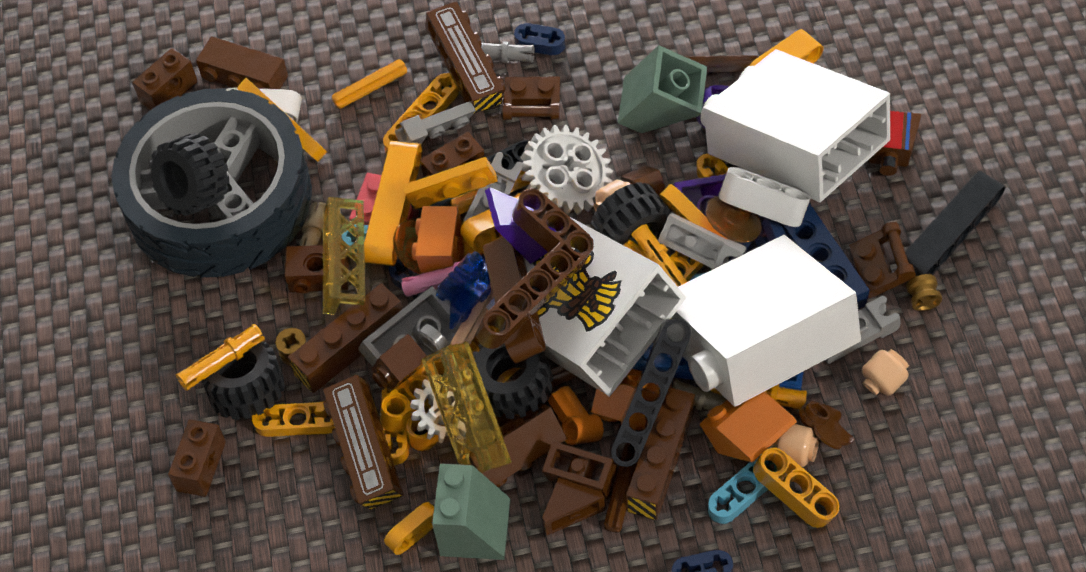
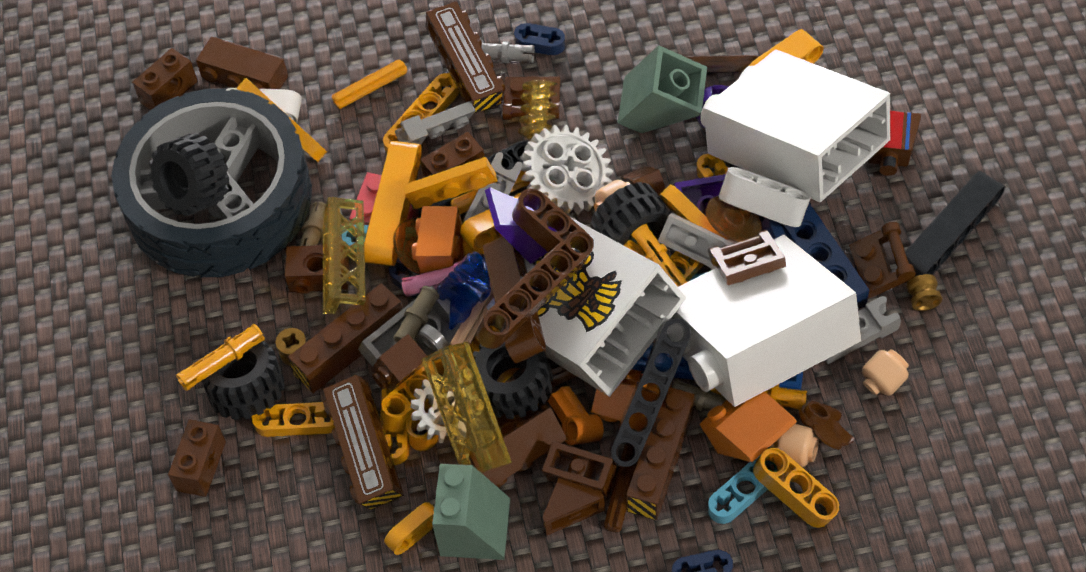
none -> dark tan pin [393,286,440,342]
none -> clear yellow piece [518,80,558,140]
none -> reddish brown plate [708,230,786,286]

